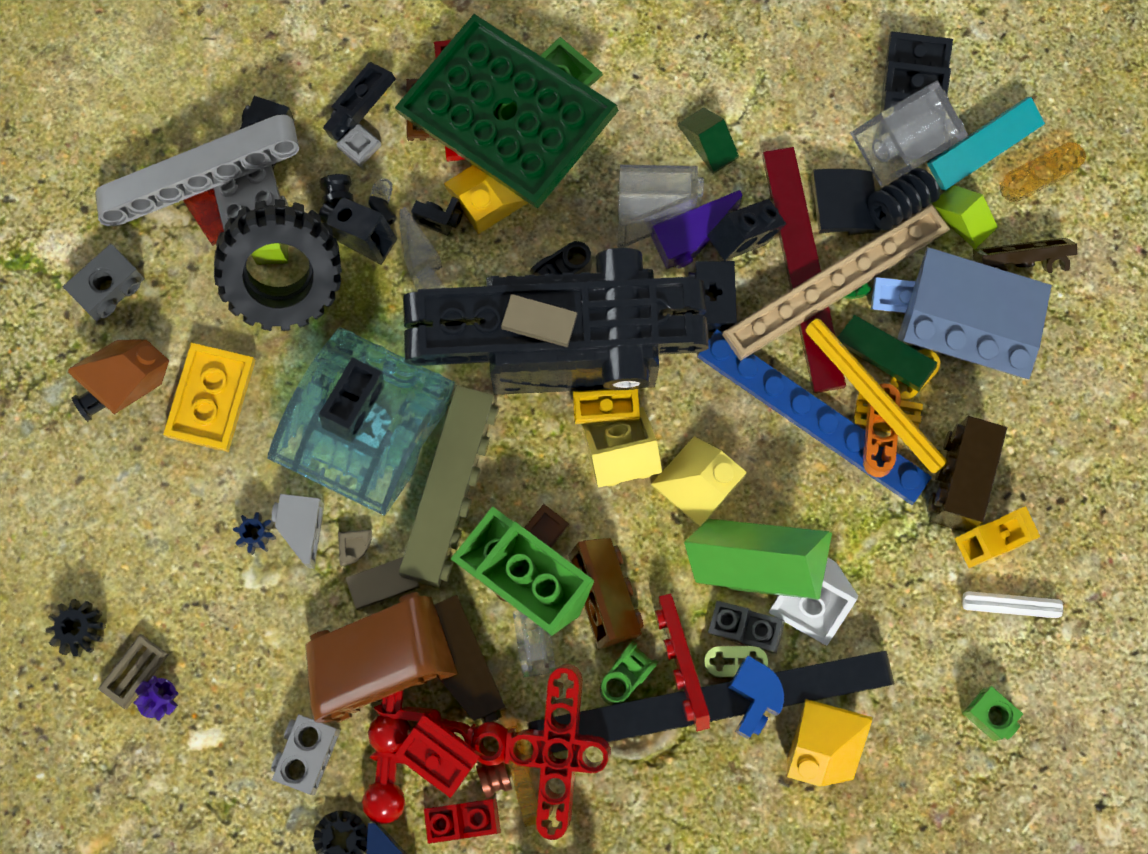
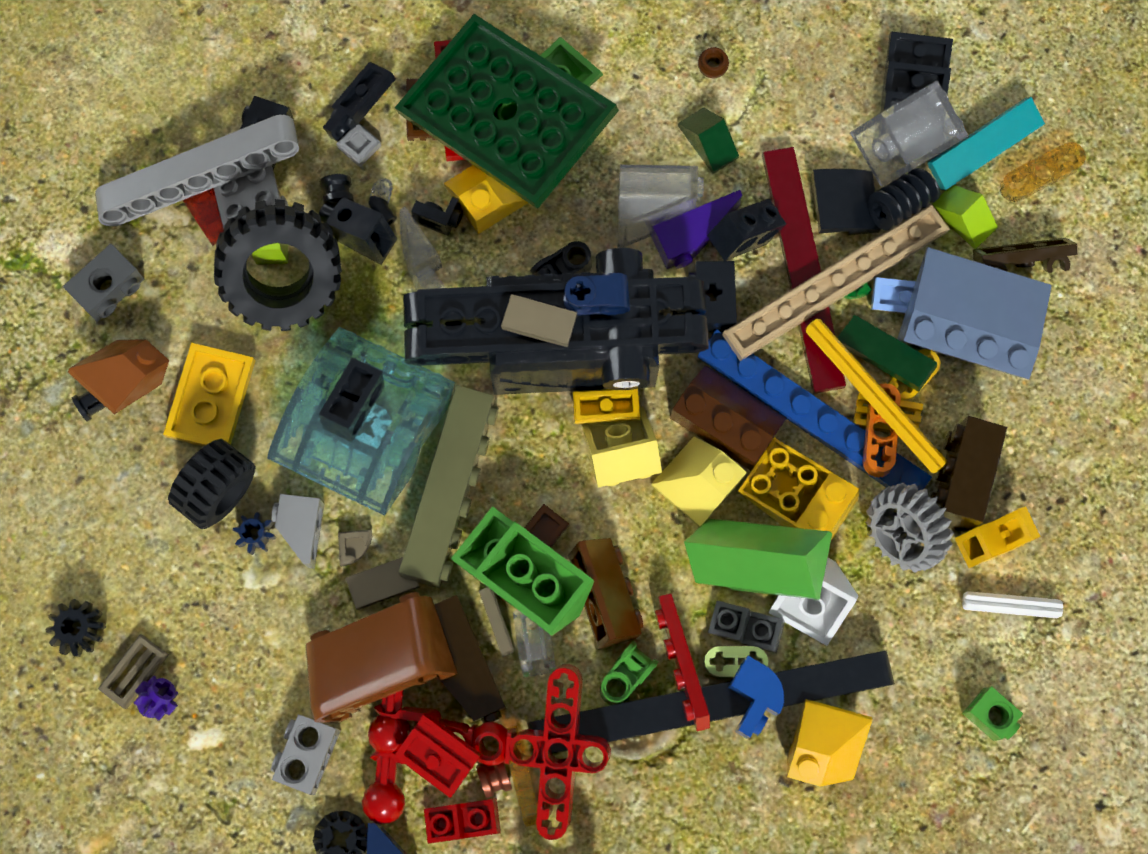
none -> black tyre [168,439,256,529]
none -> dark tan tile [479,587,514,657]
none -> dark blue piece [563,273,630,316]
none -> reddish brown slope [670,365,787,471]
none -> reddish brown plate [698,47,729,78]
none -> yellow slope [738,438,859,540]
none -> light grey gear [865,482,954,573]

